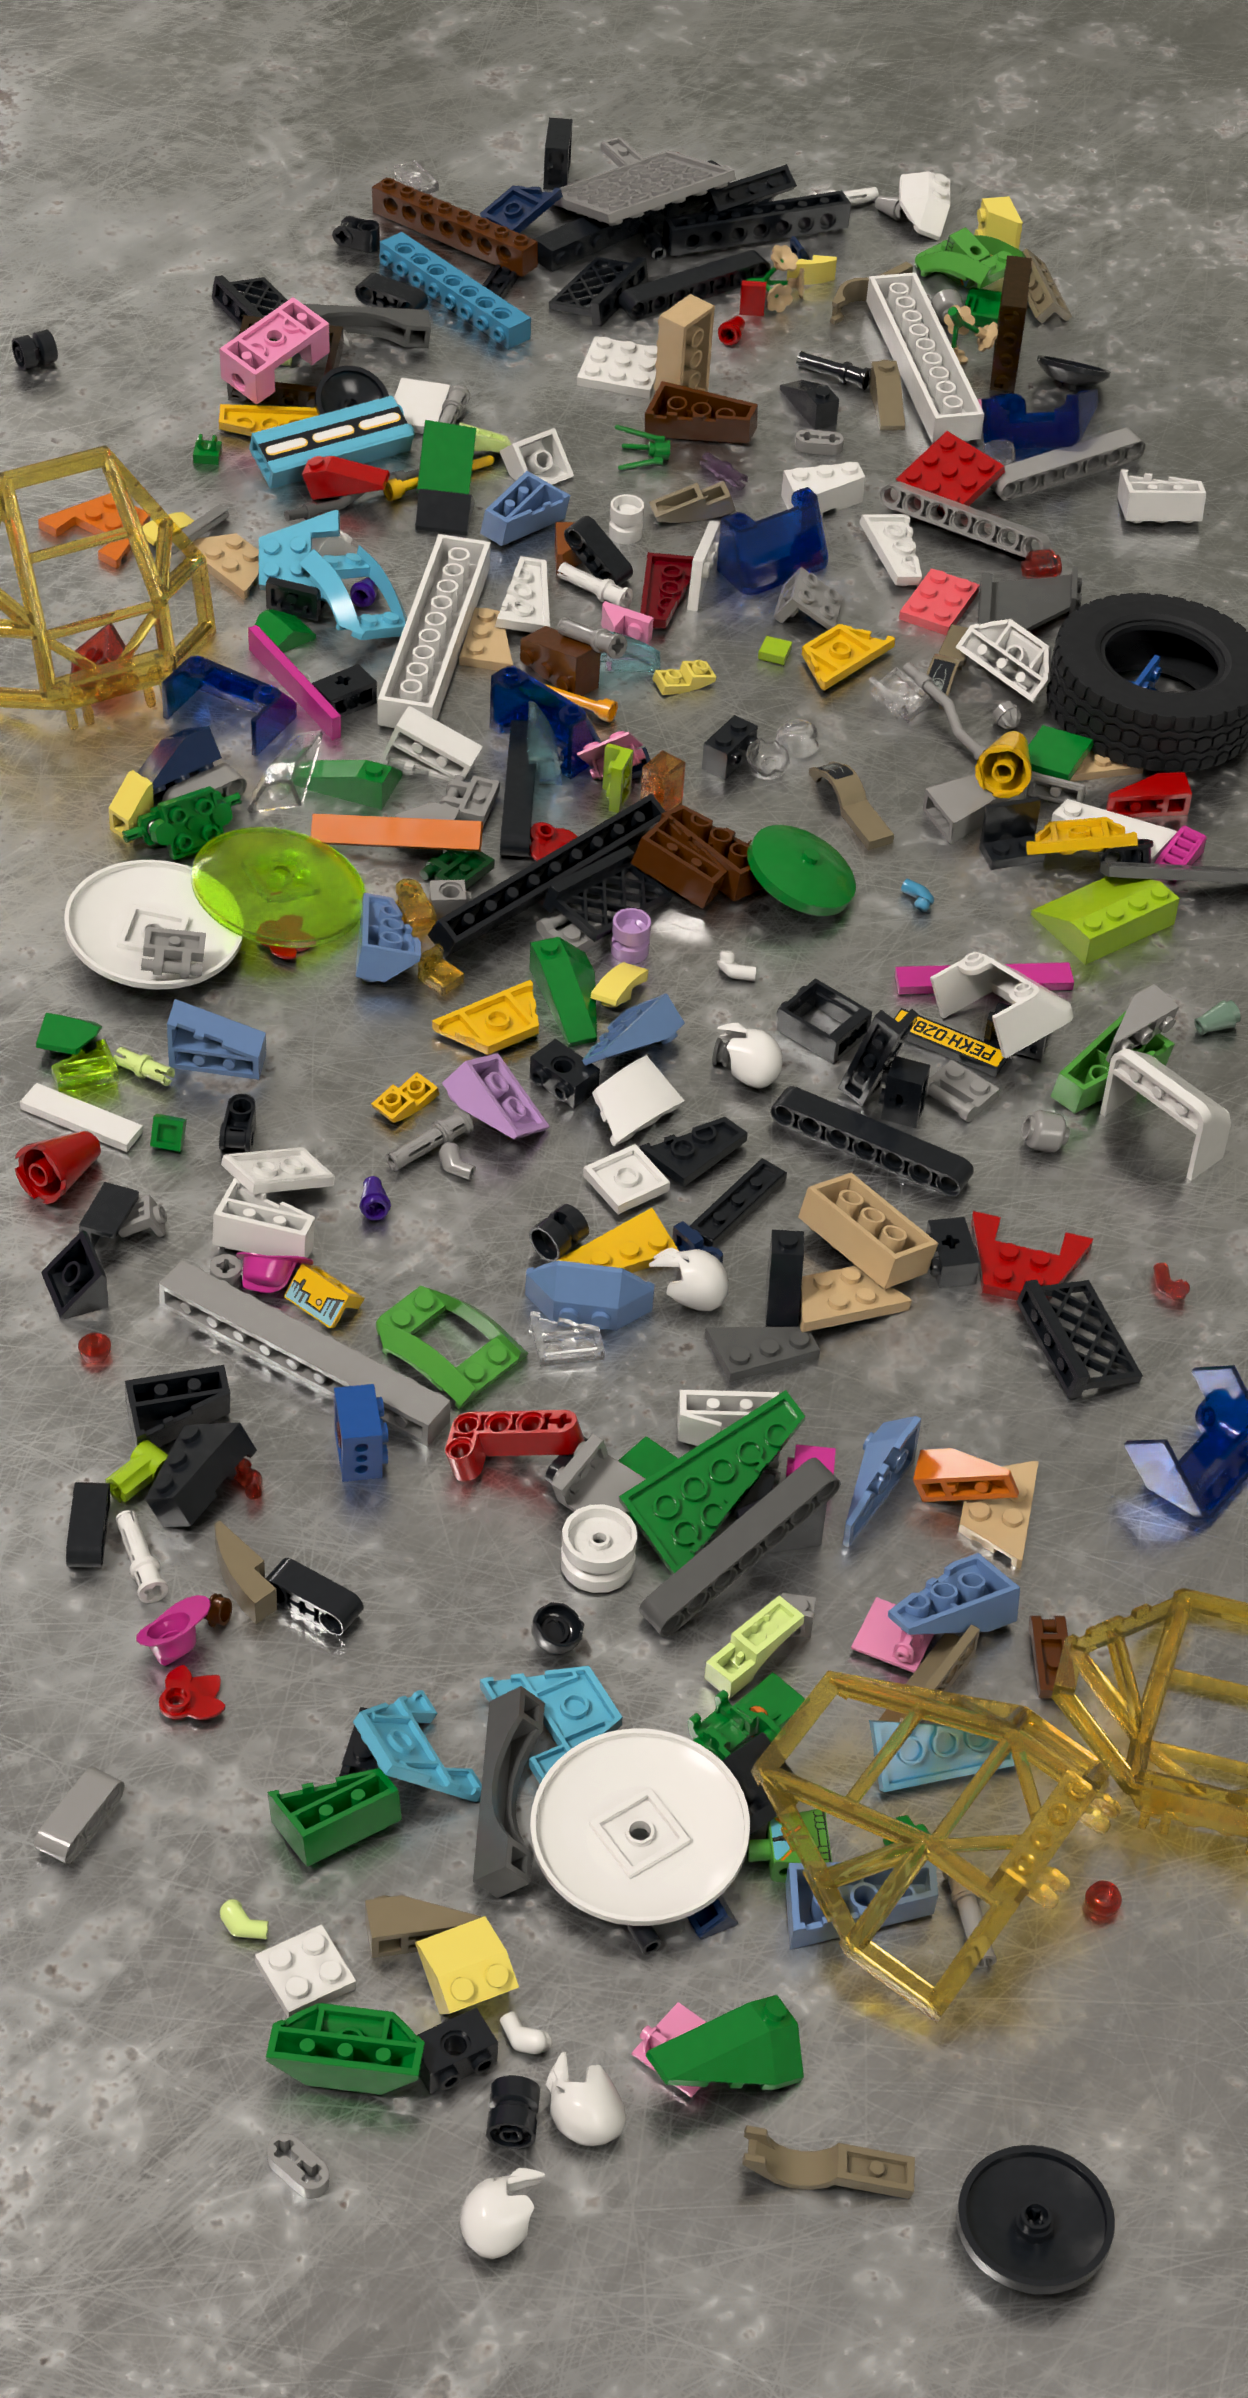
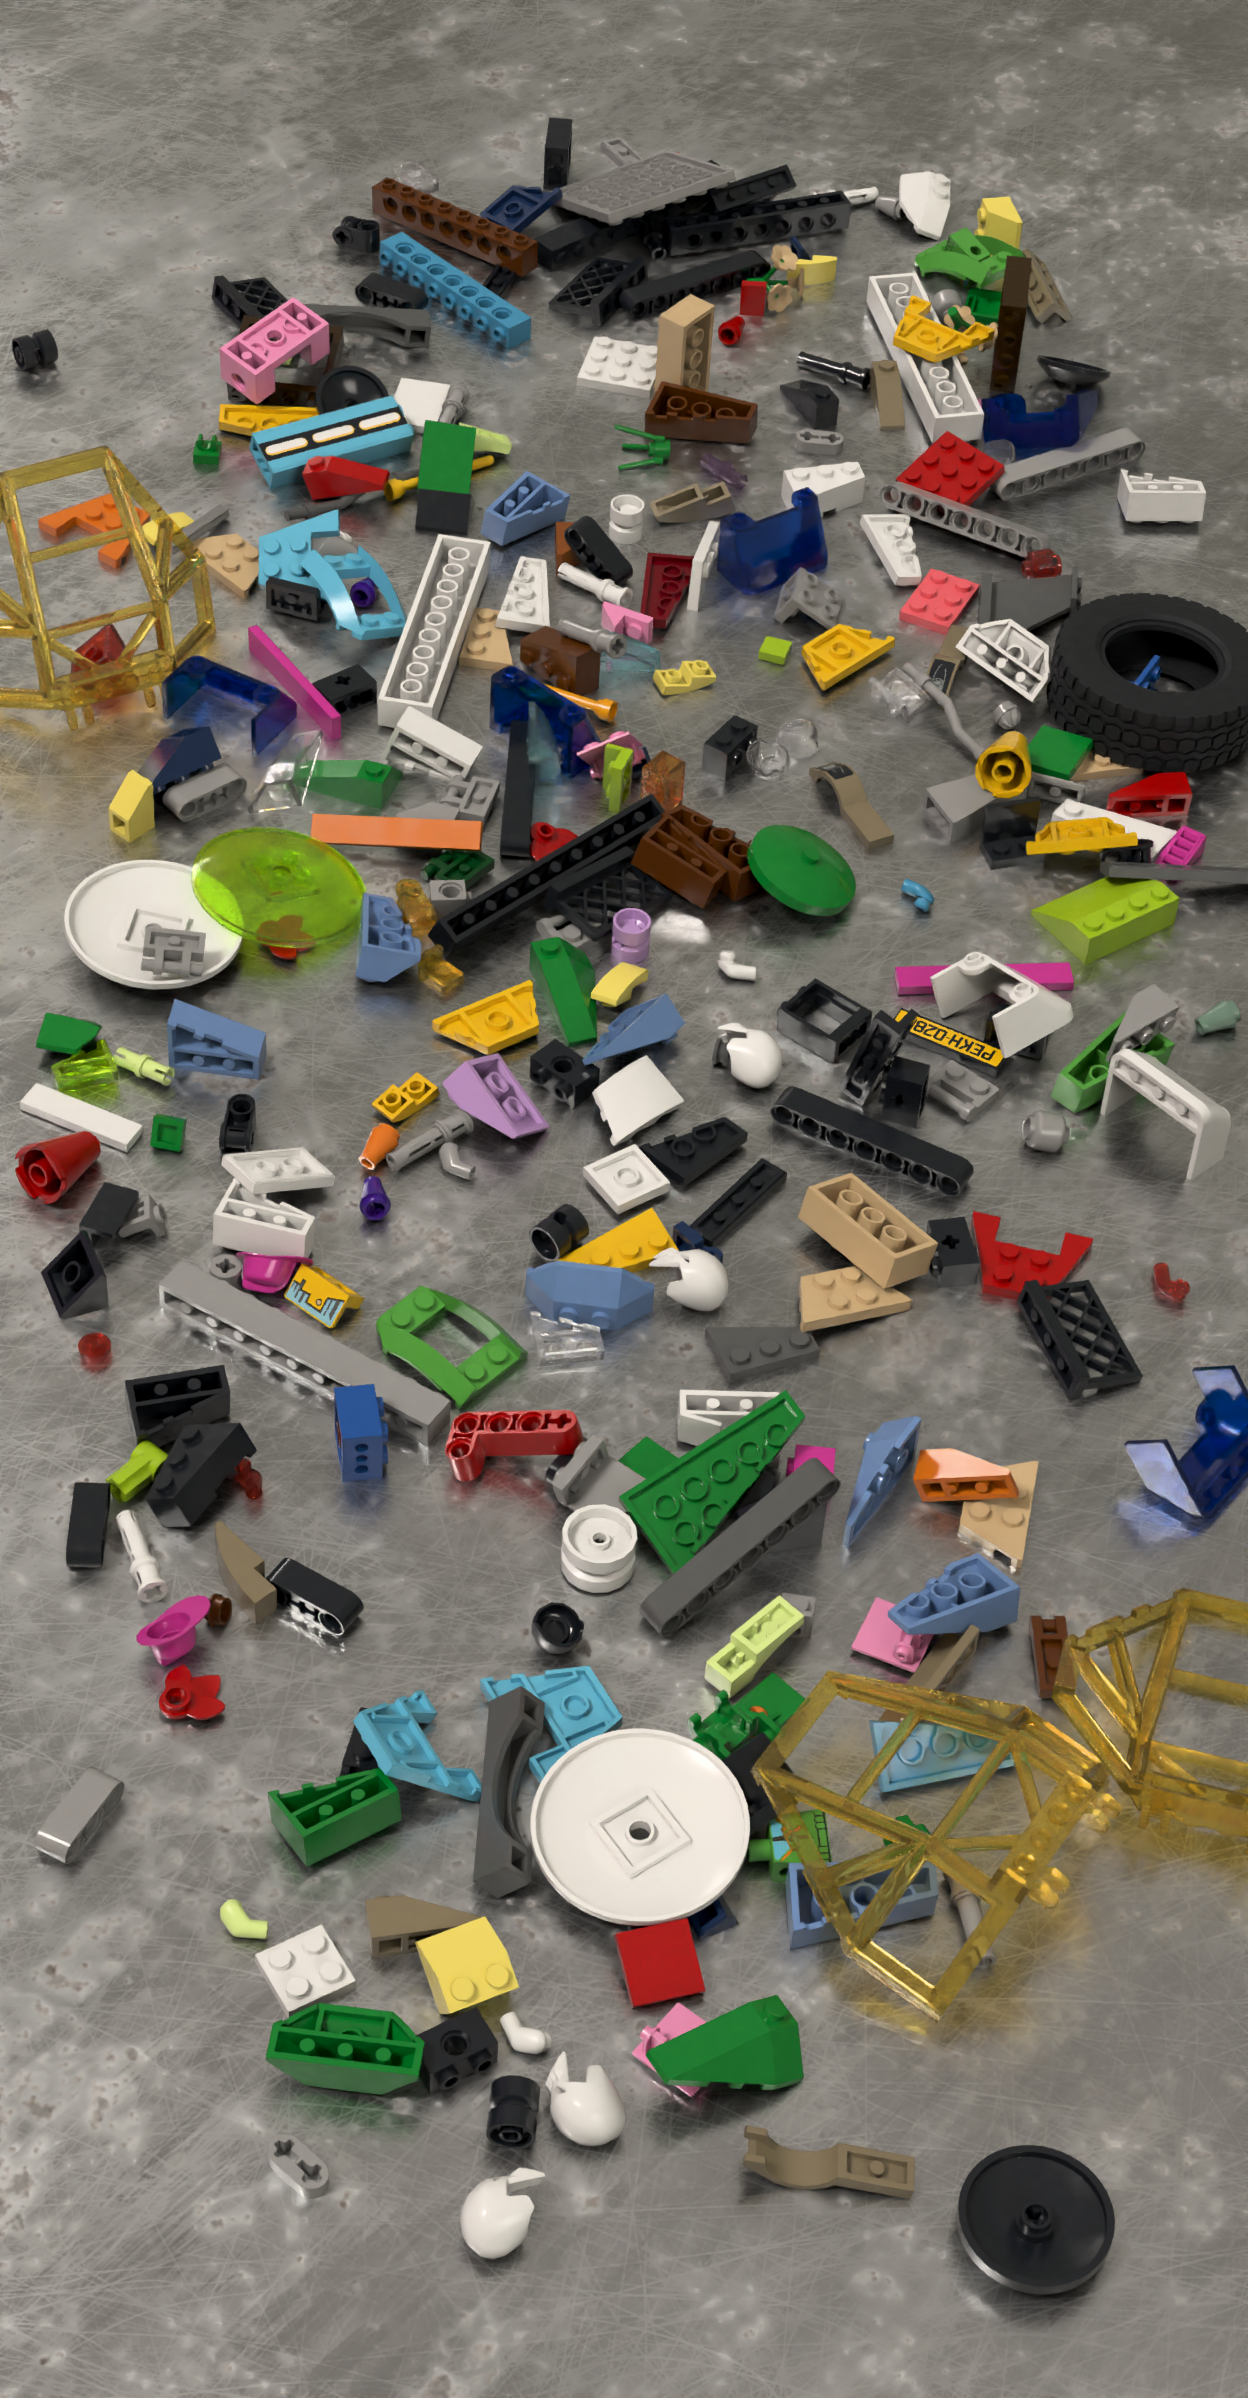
green piece [122,786,242,860] -> none
green slope [255,609,316,653] -> none
white slope [499,428,574,485] -> none
black slope [765,1230,804,1327] -> none
dark tan piece [830,261,913,325] -> none
clear red plate [1085,1880,1122,1917] -> none
none -> orange cone [359,1123,400,1170]
none -> red tile [614,1918,706,2009]
none -> yellow wing [893,295,995,363]

